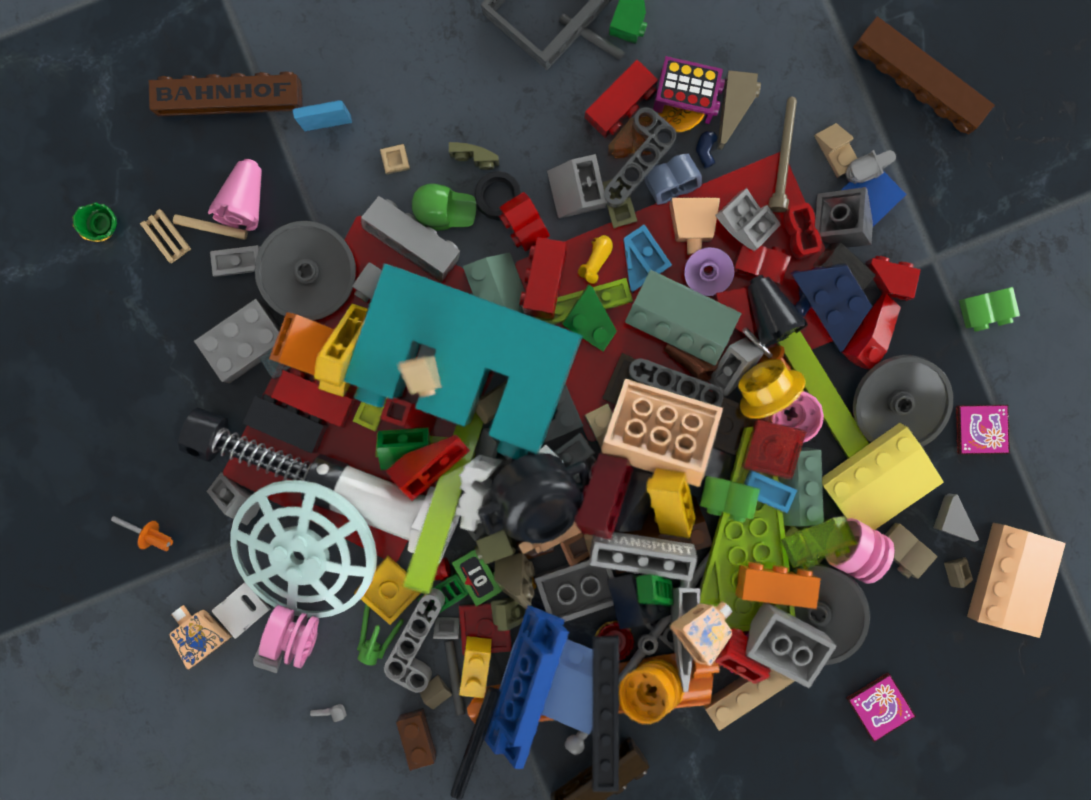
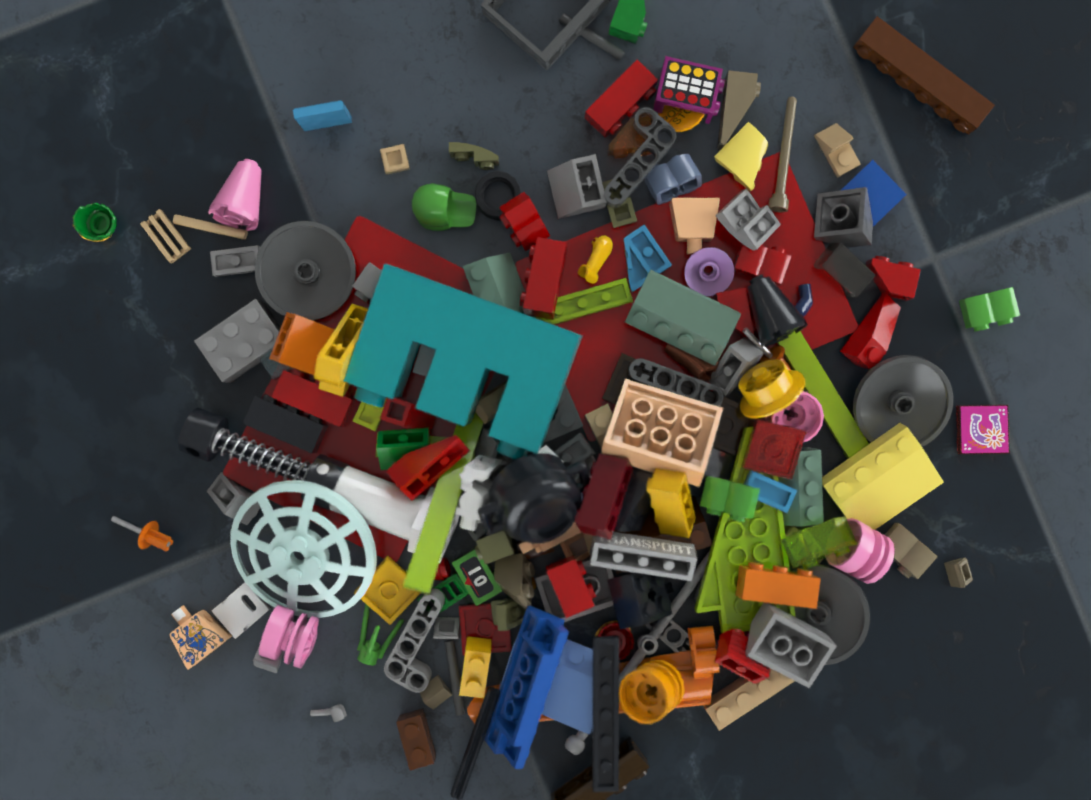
reddish brown brick [149,71,302,116] -> none
light grey brick [361,196,460,282] -> none
tan slope [399,357,441,397] -> none
green wing [562,284,617,351] -> none
green slope [637,574,674,606] -> none
light nougat torso [670,602,732,666] -> none
light grey piece [671,579,700,692] -> none
dark blue arm [696,131,717,169] -> none
red brick [783,202,822,260] -> none
dark blue wing [790,264,872,352] -> none
light grey arm [846,150,896,184] -> none
tile [846,672,916,742] -> none
light grey slope [933,494,979,542] -> none
light nougat slope [967,523,1065,638] -> none
none -> red brick [546,555,596,618]
none -> light yellow slope [714,122,768,191]

